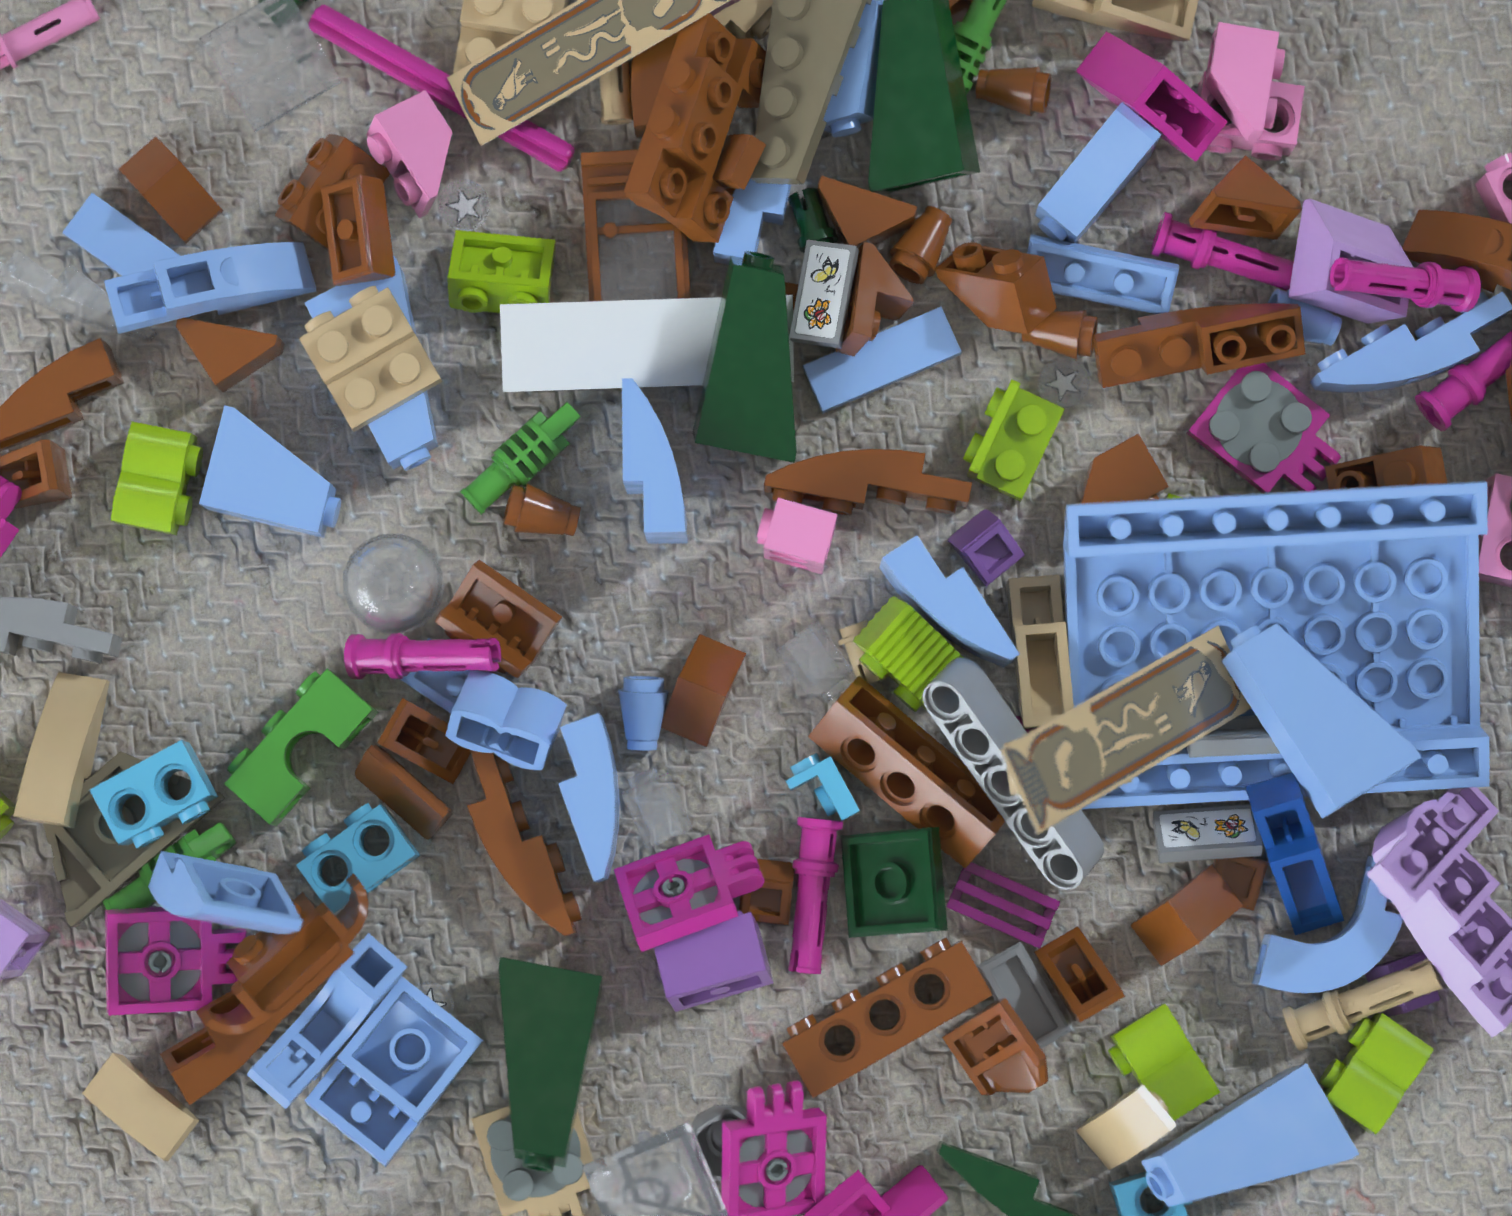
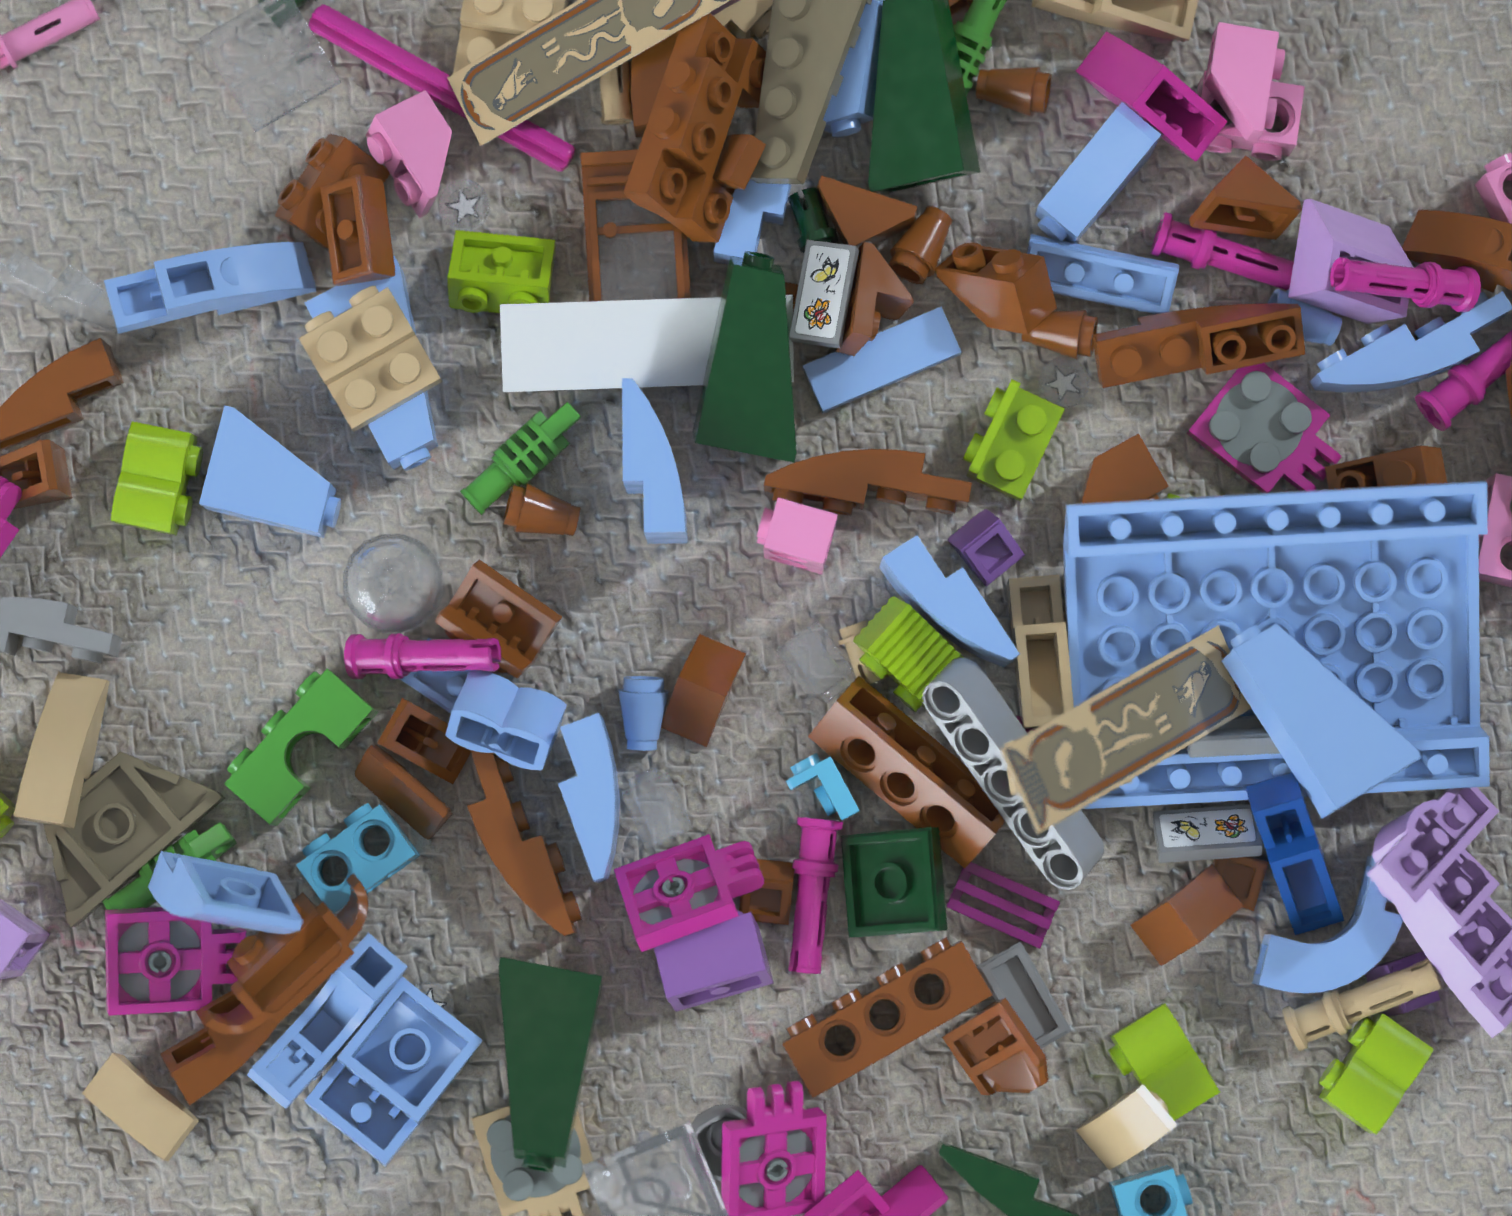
light blue tile [62,193,190,319] -> none
medium azure brick [89,740,218,849] -> none
dark orange slope [118,136,223,243] -> none
dark orange slope [176,318,284,393] -> none
dark orange slope [1034,926,1125,1023] -> none
light blue slope [1141,1063,1359,1207] -> none

